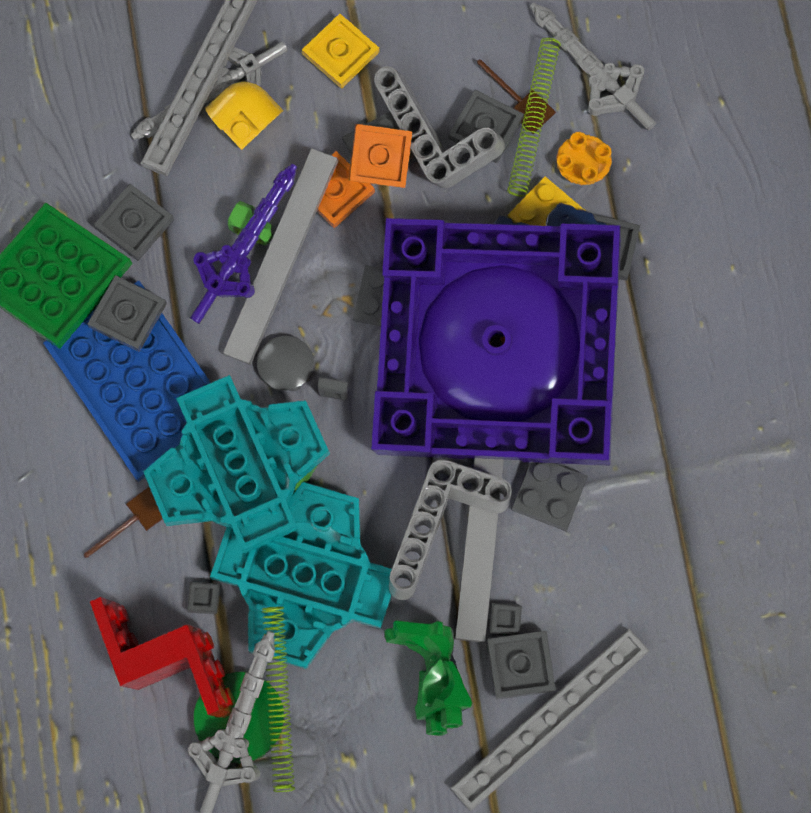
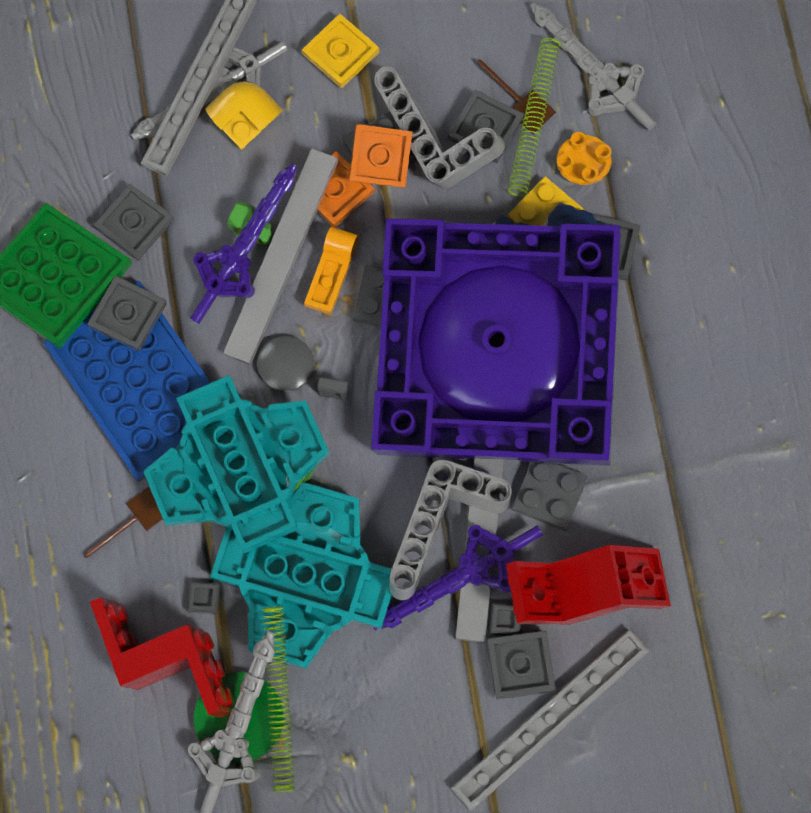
green hips [384,621,472,736] -> none
none -> light orange plate [304,226,359,315]
none -> dark purple bar [373,525,543,631]
none -> red bracket [506,545,671,625]

